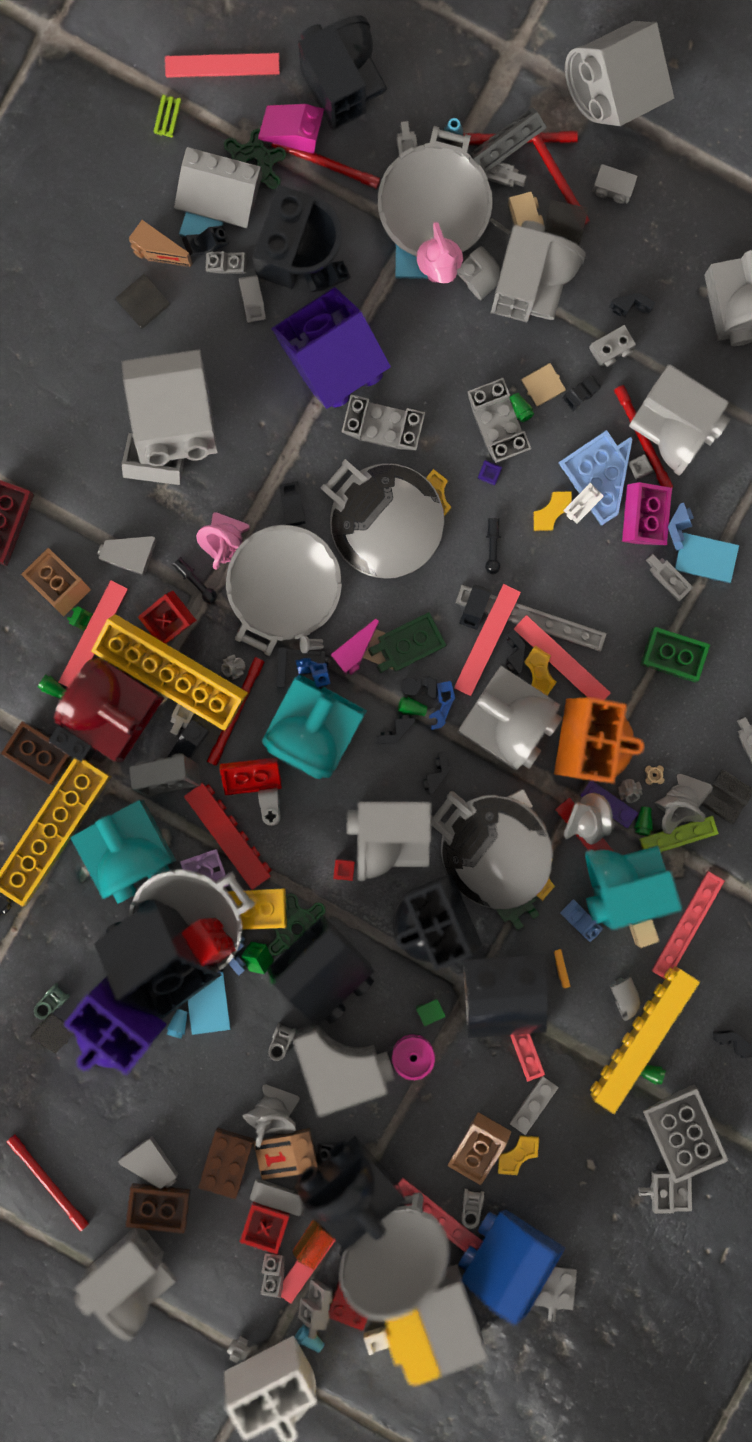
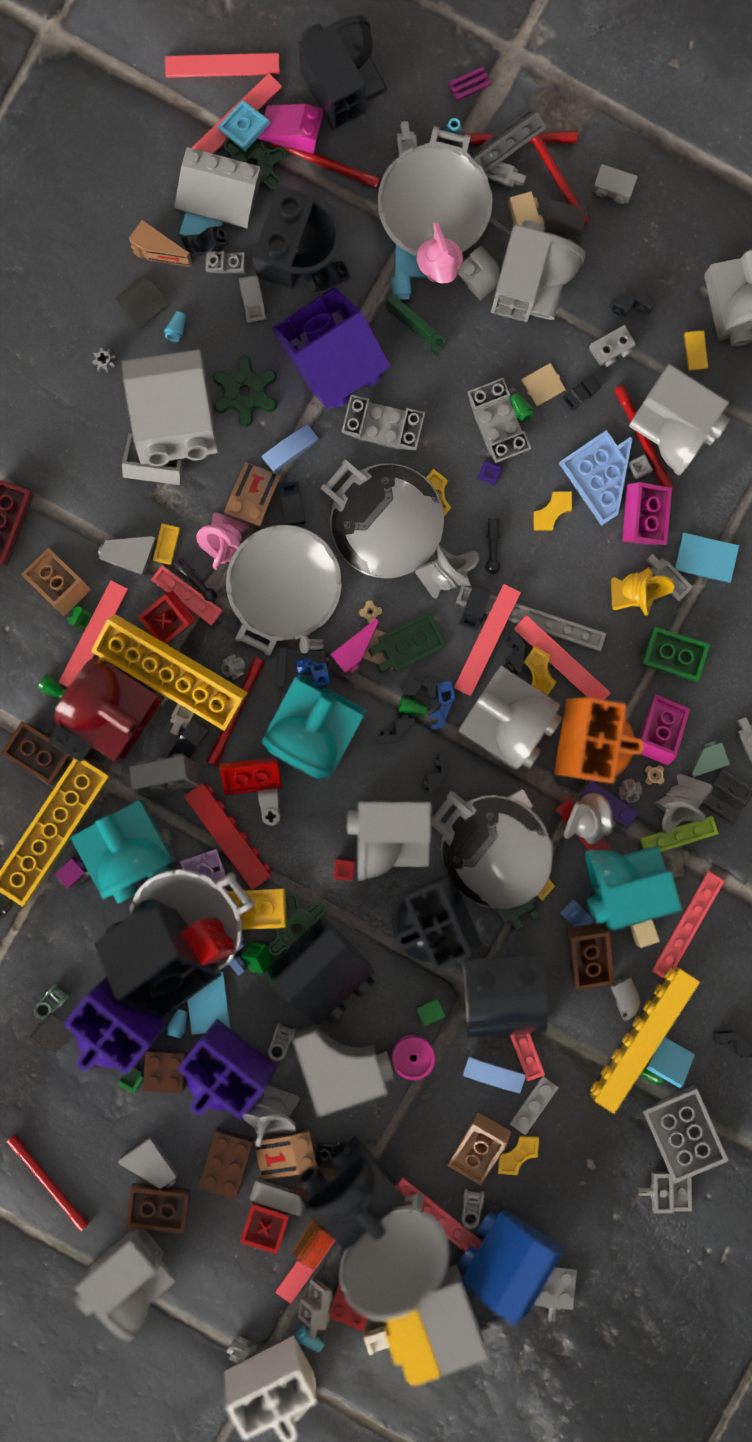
lime tile [154,95,181,137] -> none
light grey slope [261,1253,284,1298] -> none
light orange tile [554,949,571,988] -> none
white hinge [564,483,604,524] -> none
light grey piece [565,21,674,126] -> none
green cone [634,807,653,836] -> none
medium blue slope [668,502,693,551] -> none
none -> magenta brick [55,858,87,888]
none -> light grey gear [92,348,116,373]
none -> green panel [117,1066,144,1094]
none -> reddish brown brick [143,1049,187,1093]
none -> coral tile [151,565,223,626]
none -> yellow tile [153,523,181,565]
none -> medium azure cone [165,311,186,342]
none -> dark purple piece [178,1019,277,1119]
none -> coral tile [192,73,282,154]
none -> dark green plate [213,356,277,427]
none -> medium azure tile [217,100,271,151]
none -> medium nougat slope [224,462,281,529]
none -> light blue slope [262,424,319,473]
none -> tan plate [359,600,382,623]
none -> dark green tile [386,294,447,357]
none -> medium azure brick [391,272,412,301]
none -> light grey helmet [415,545,480,599]
none -> magenta tile [449,66,491,102]
none -> light blue slope [463,1056,526,1093]
none -> reddish brown brick [566,922,614,990]
none -> yellow helmet [611,567,675,616]
none -> dark pink slope [637,694,690,766]
none -> medium azure tile [646,1037,695,1088]
none -> yellow tile [684,331,708,371]
none -> sand green slope [689,741,730,777]

